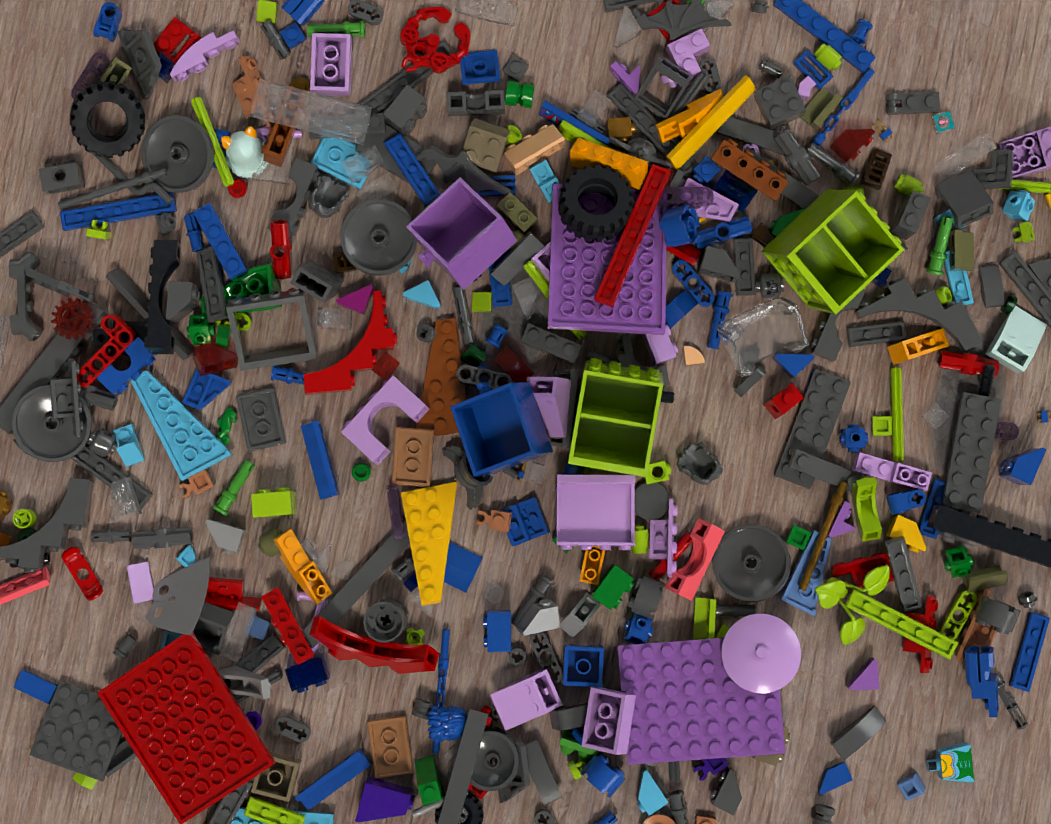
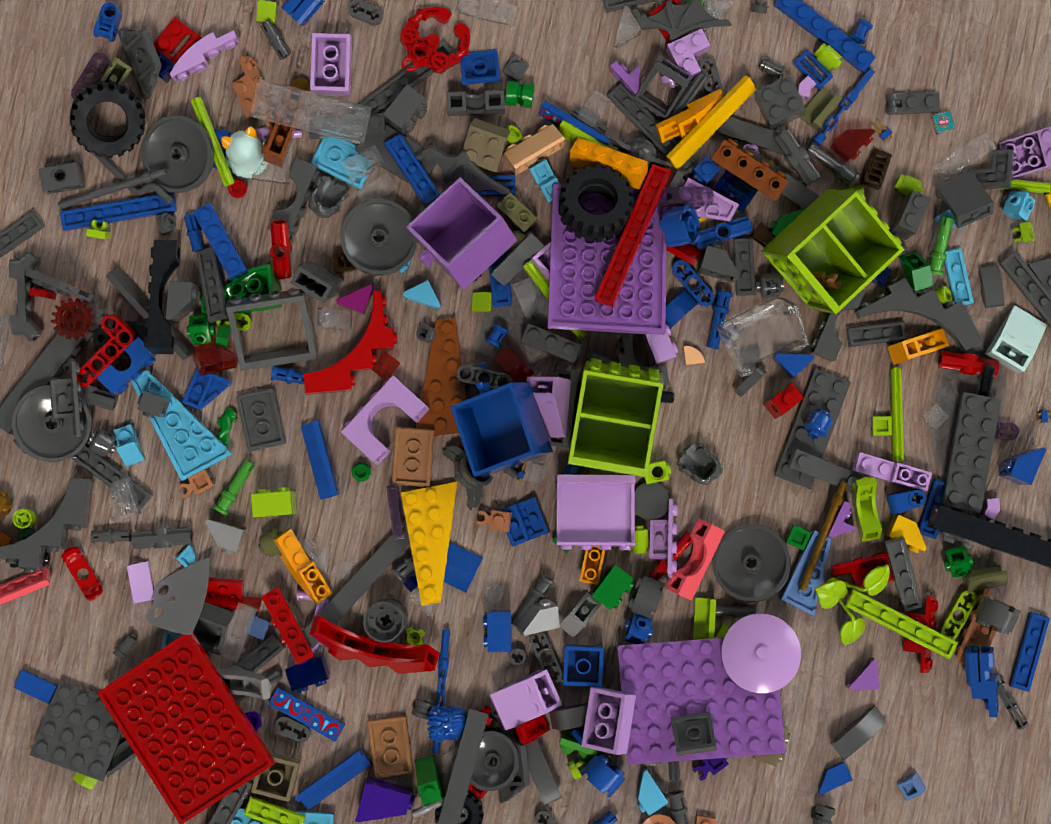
blue plate [280,22,306,50] -> none
bright green pin [307,20,366,38] -> none
dark grey pin [452,287,475,345] -> none
dark green tile [460,342,487,367] -> none
pearl gold brick [607,117,635,143] -> none
dark grey slope [710,767,742,816] -> none
blue brick [839,425,868,452] -> none
torso [926,742,974,782] -> none
olive panel [950,230,974,271] -> none
dark green tile [1001,294,1018,314] -> none
dark grey plate [1018,592,1038,608] -> none
none -> red tile [29,288,56,300]
none -> dark grey brick [137,391,171,418]
none -> blue tile [268,686,345,742]
none -> red plate [515,715,550,745]
none -> dark grey hinge [671,712,717,756]
none -> blue head [804,409,833,439]
none -> nougat plate [811,272,842,292]
none -> green slope [898,251,933,291]
none -> lavender piece [981,498,1000,520]

